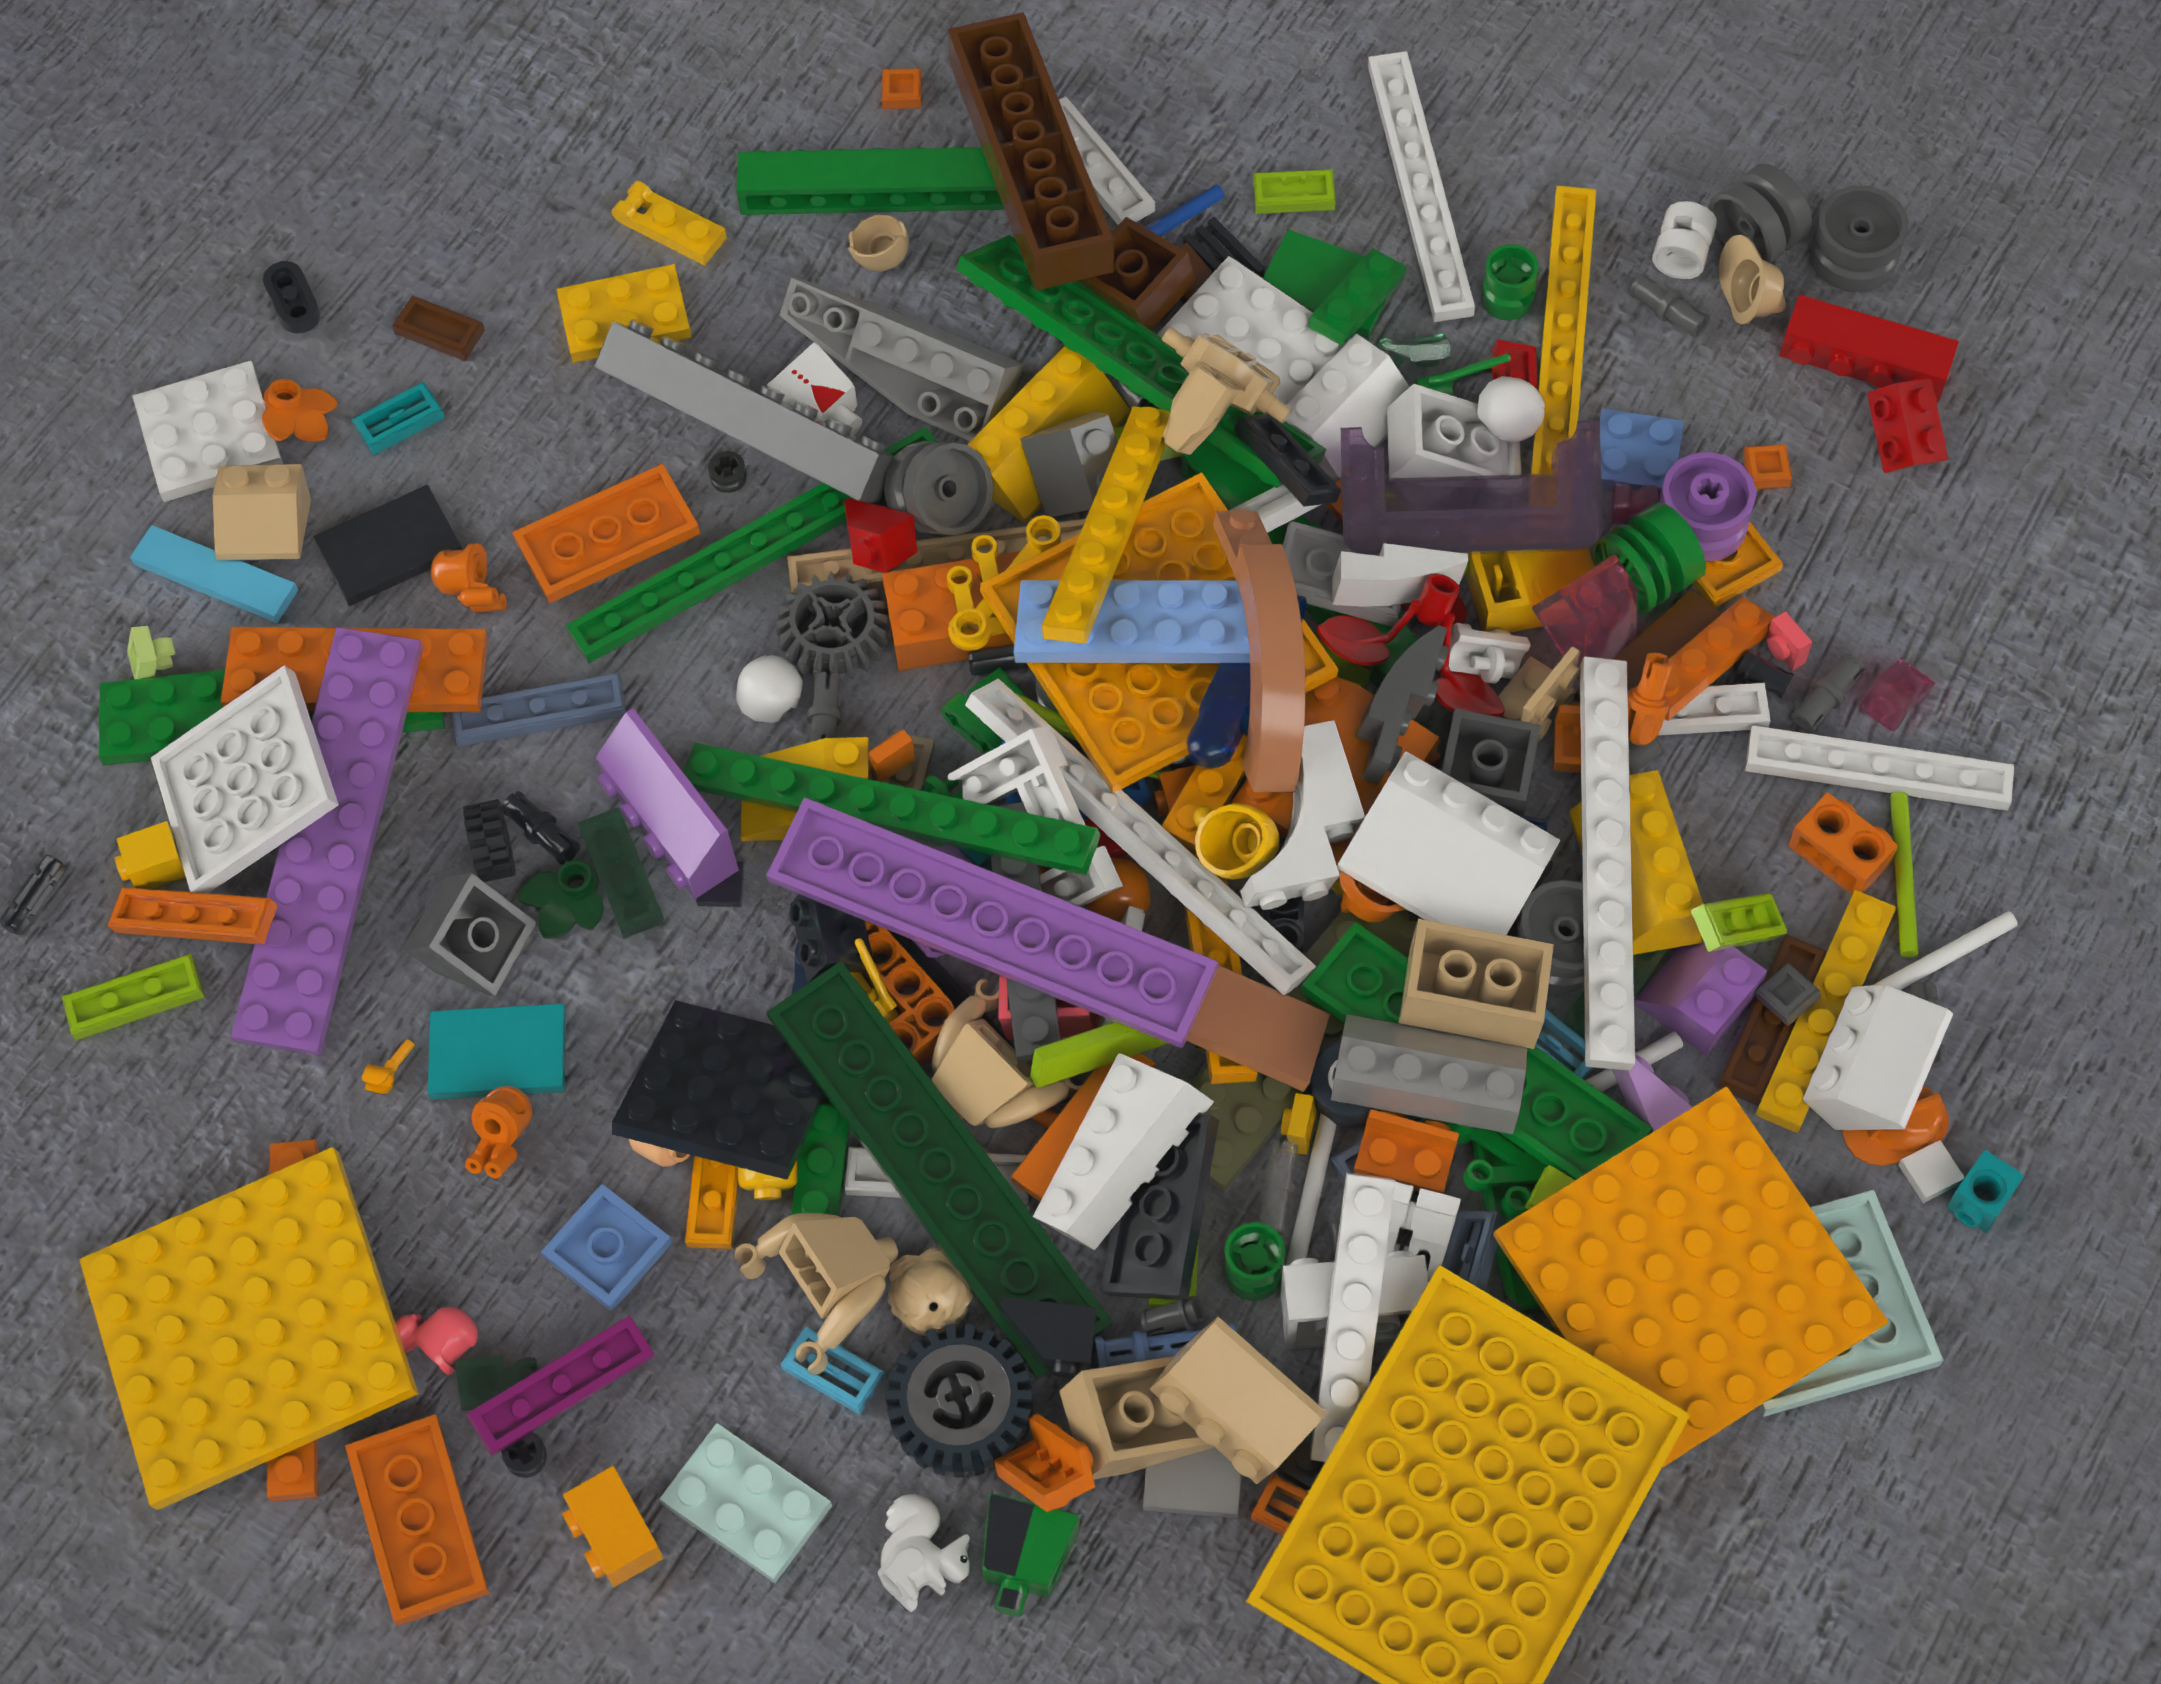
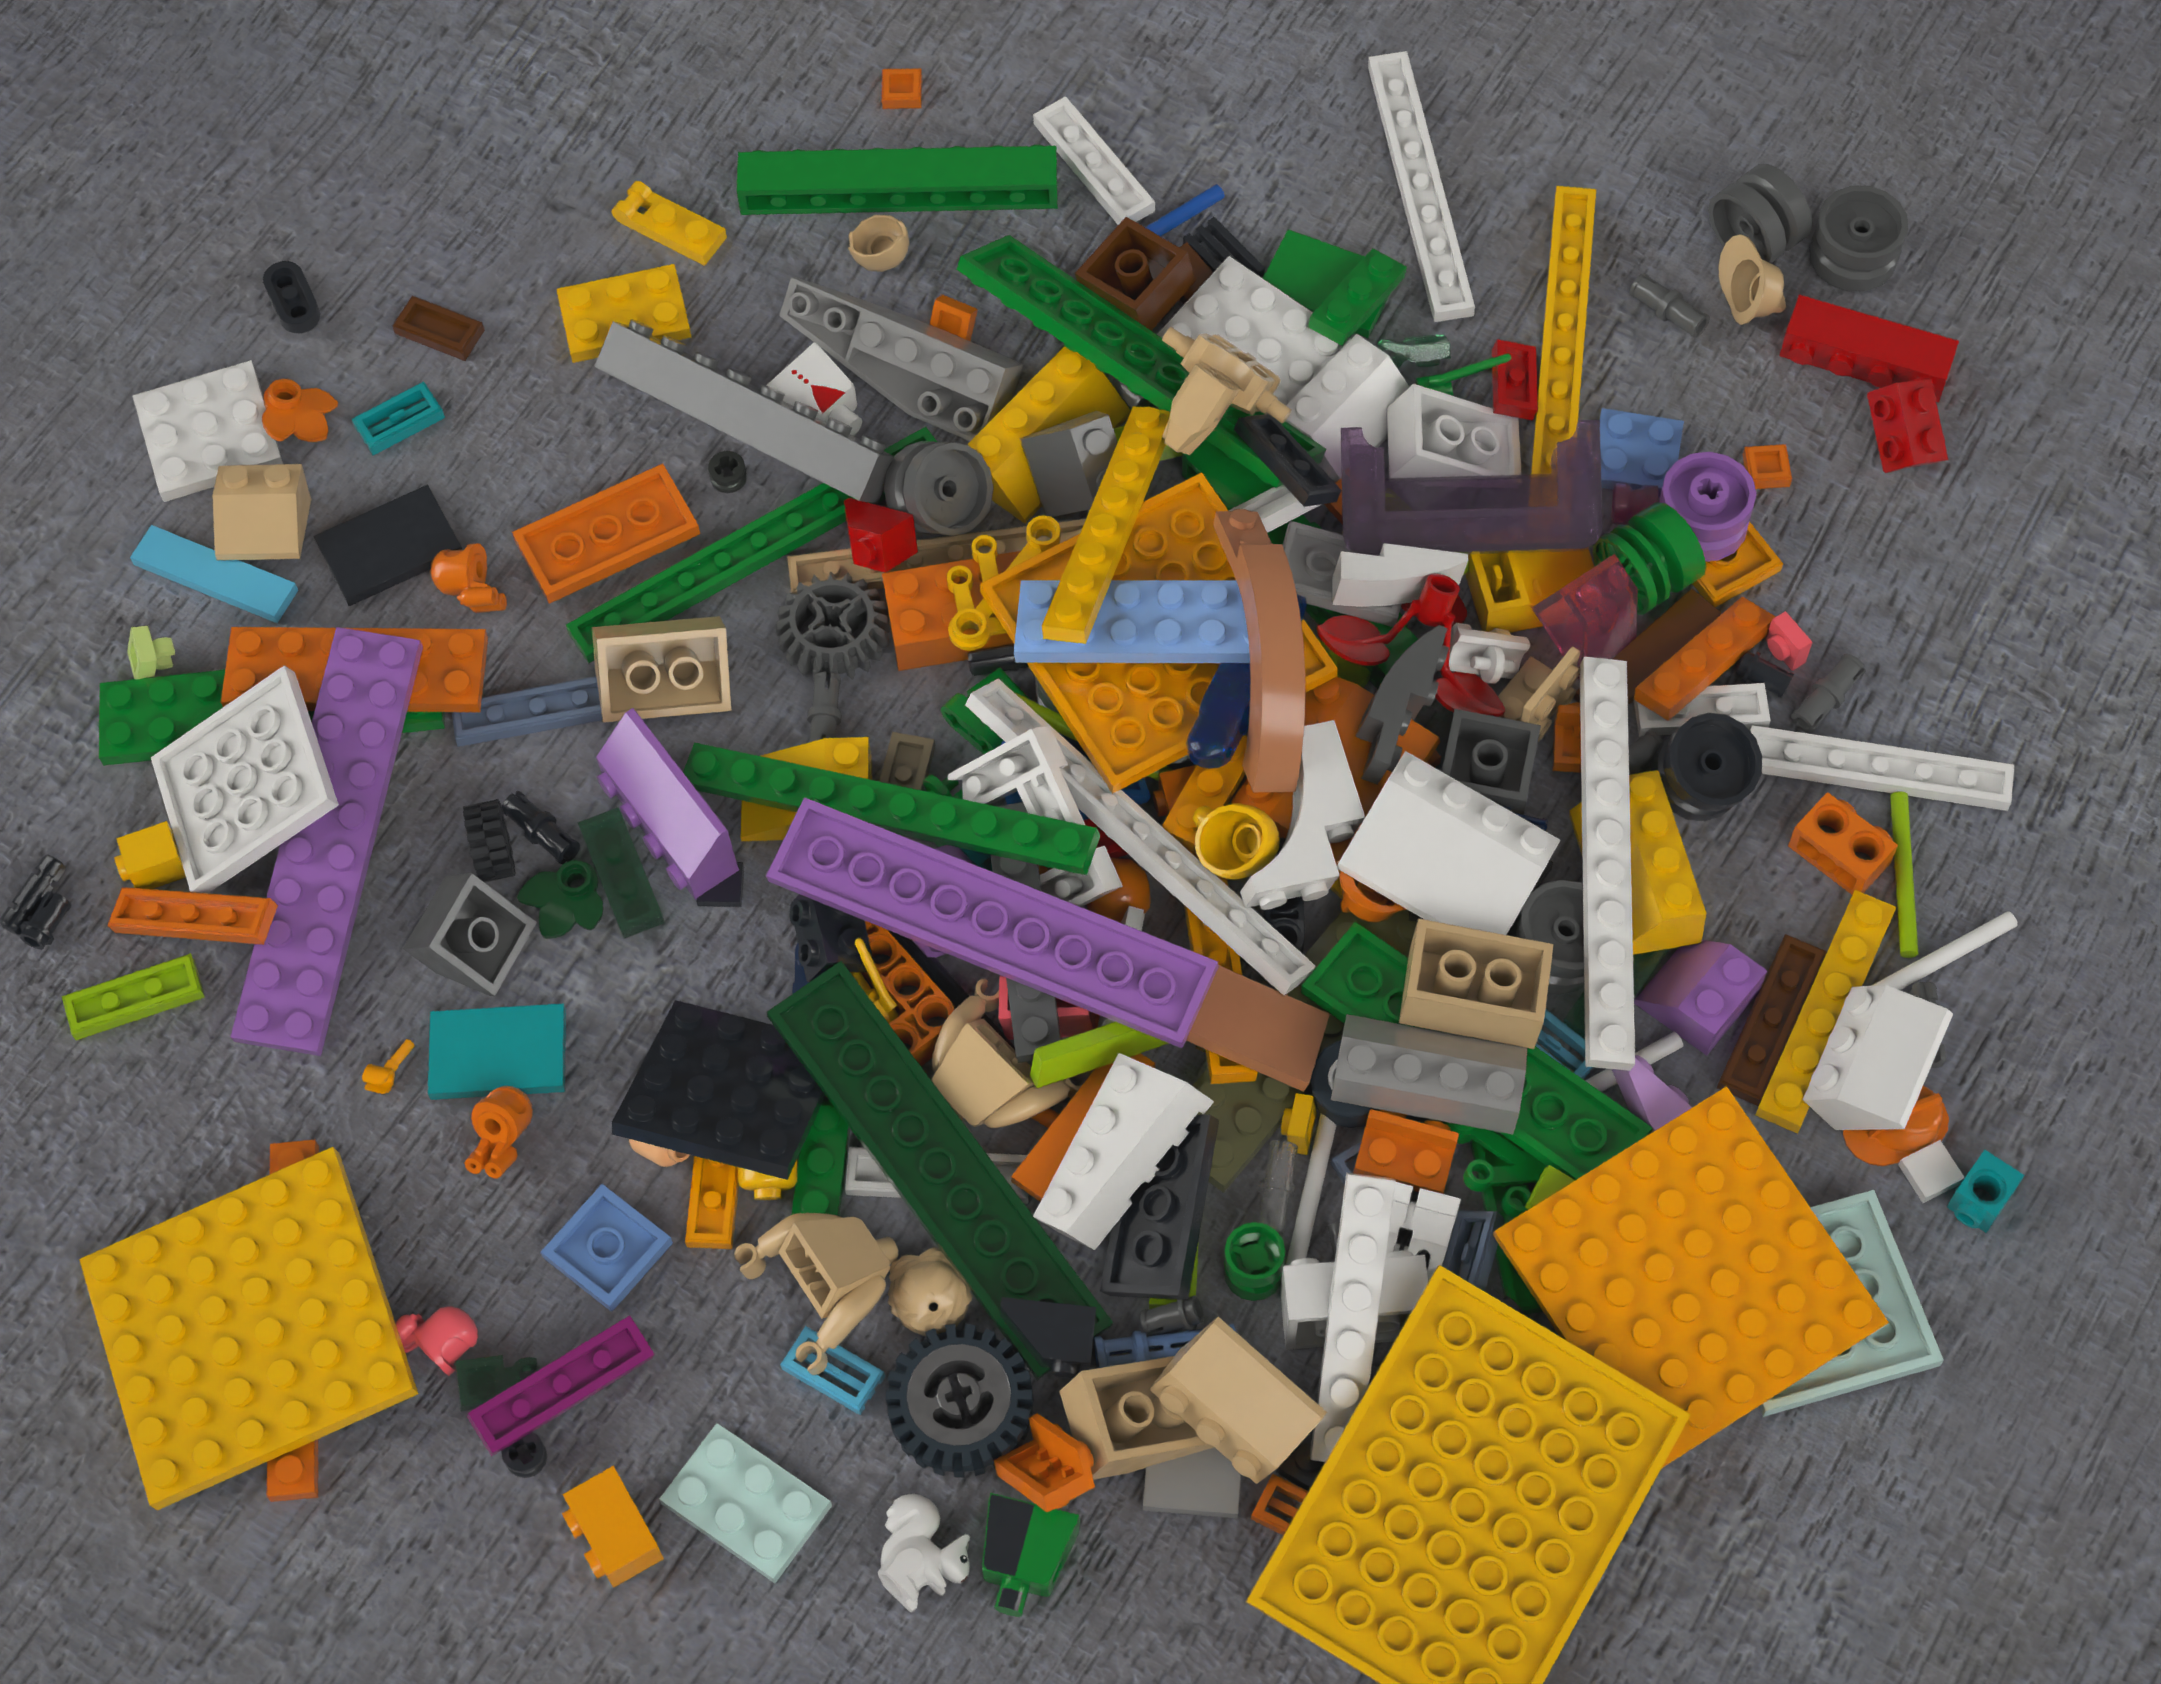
orange plate [345,1414,490,1627] -> none
white hair [736,655,803,723] -> none
orange tile [868,729,915,782] -> none
reddish brown brick [947,12,1114,290] -> none
lime plate [1253,169,1336,214] -> none
white hair [1477,376,1545,443] -> none
green wheel [1481,244,1539,321] -> none
orange arm [1627,653,1674,745] -> none
white wheel [1652,201,1717,279] -> none
lime tile [1691,893,1787,952] -> none
dark grey tile [1755,963,1821,1026] -> none
clear pink bracket [1860,658,1936,732] -> none
none -> black pin [20,891,71,950]
none -> tan slope [592,616,732,723]
none -> orange tile [929,294,978,342]
none -> black wheel [1651,713,1762,821]

